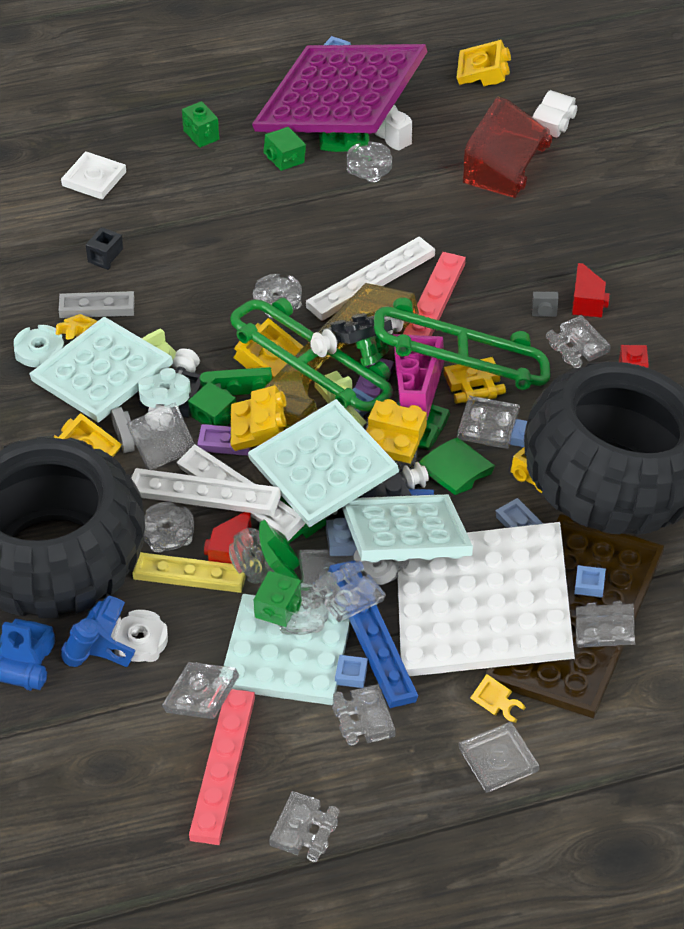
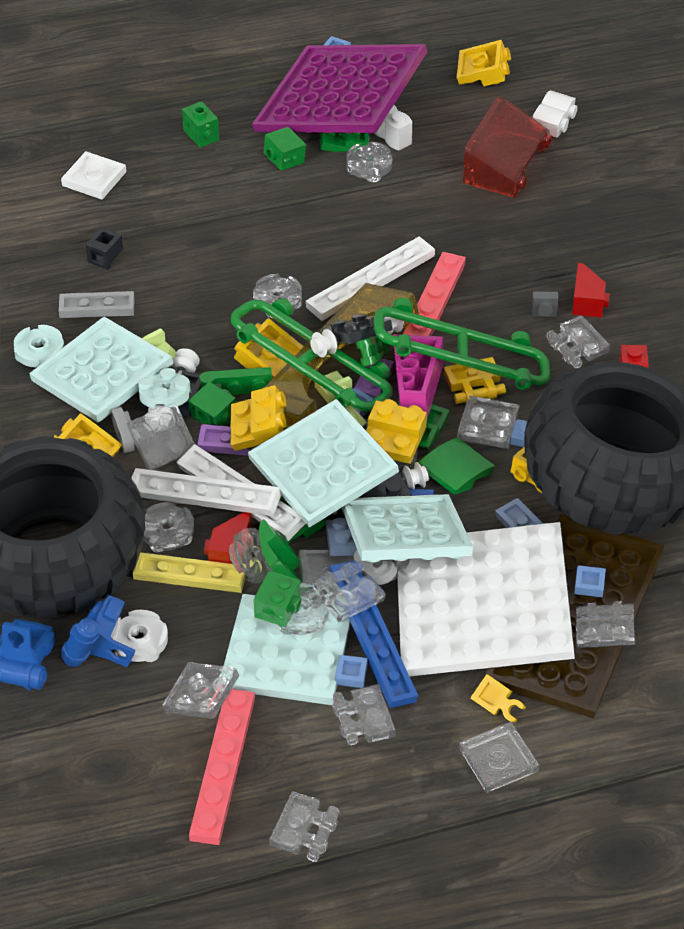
yellow plate [56,314,97,339] -> none

